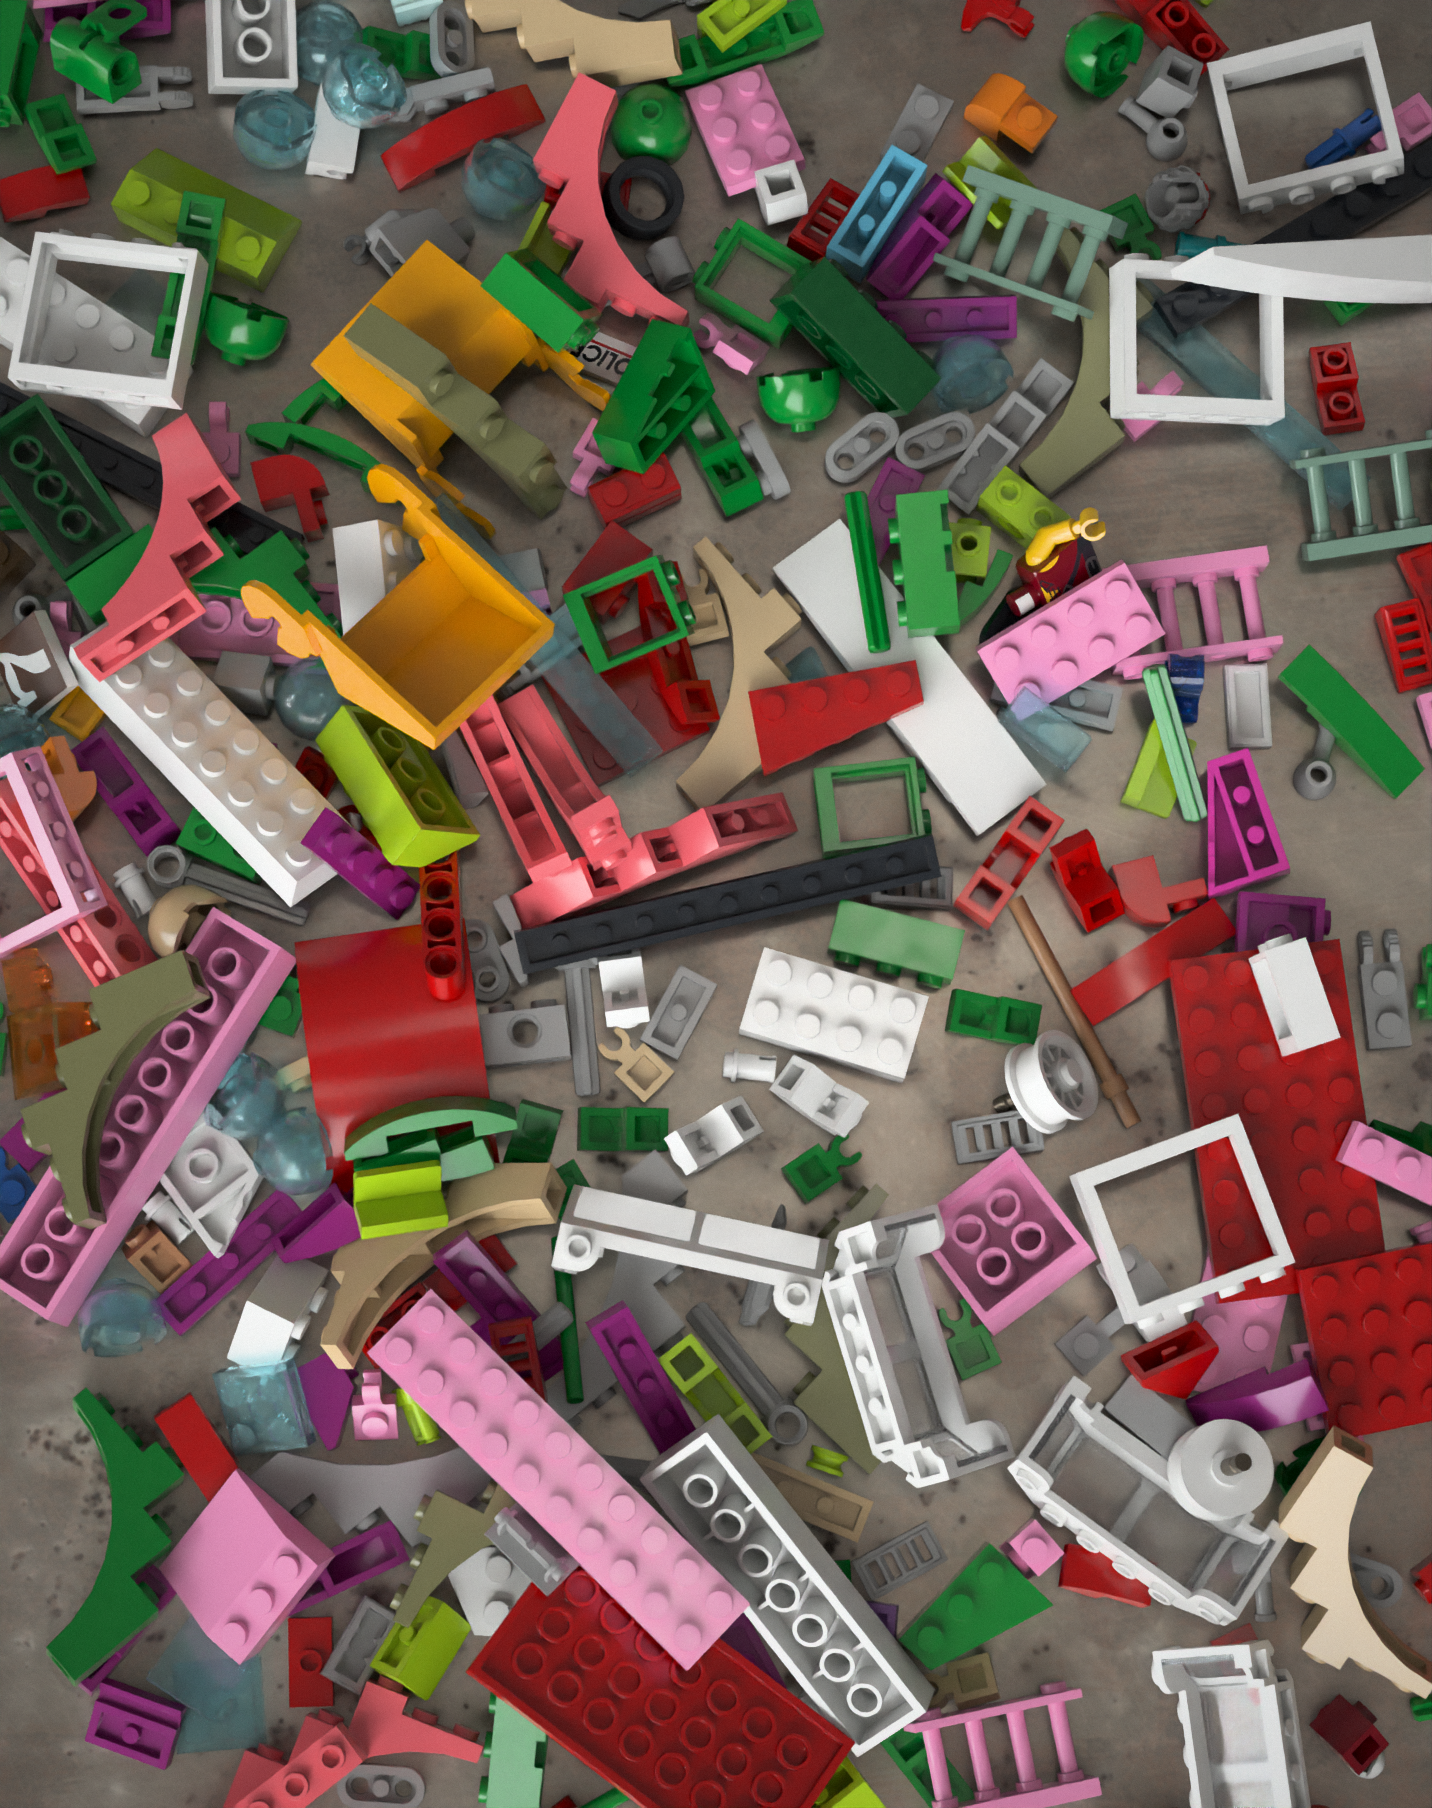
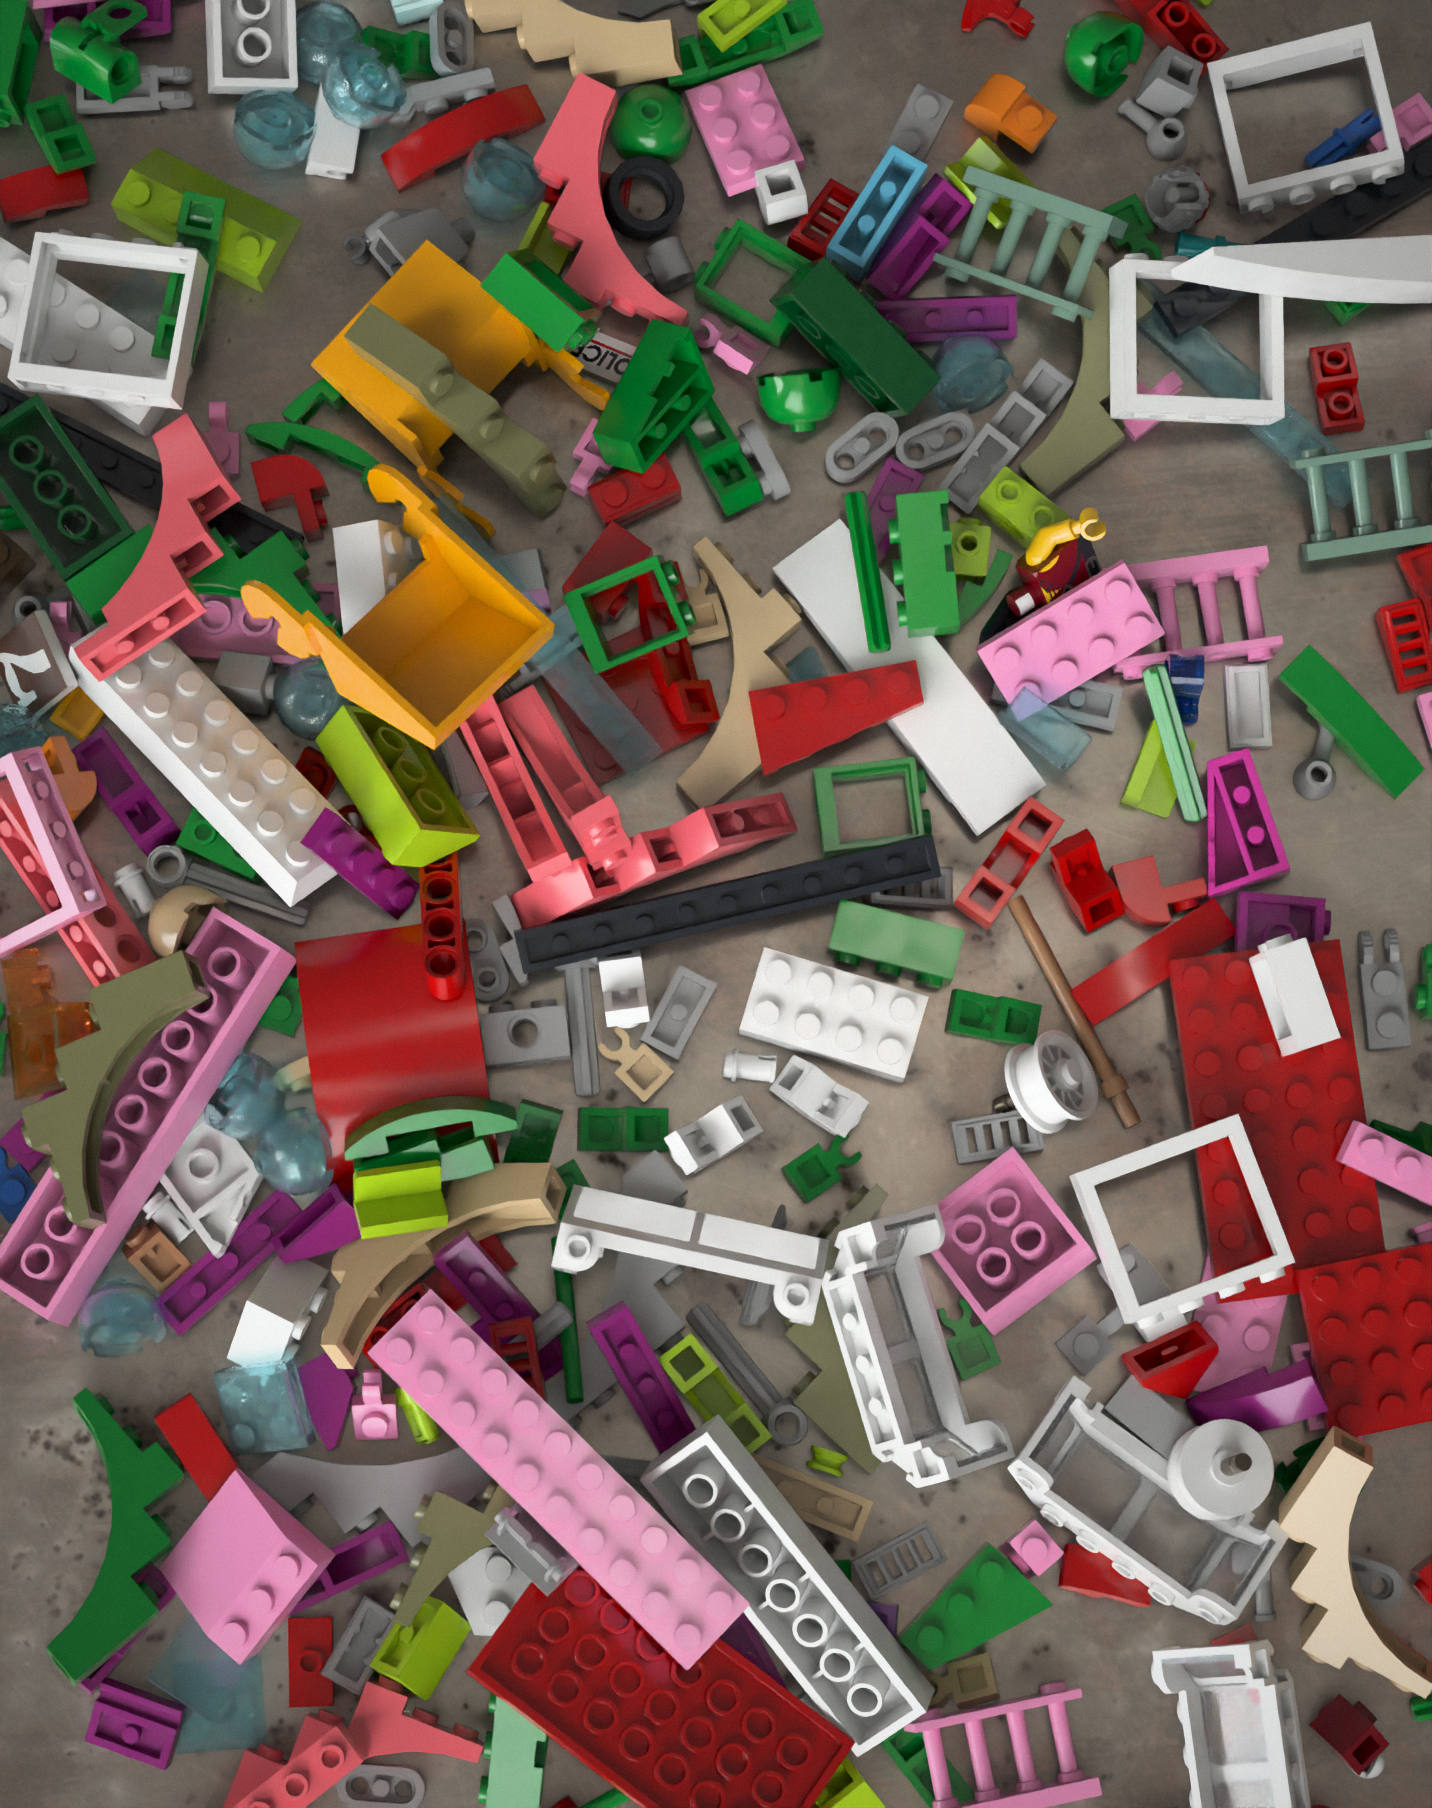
green cylinder [204,292,289,366] -> none

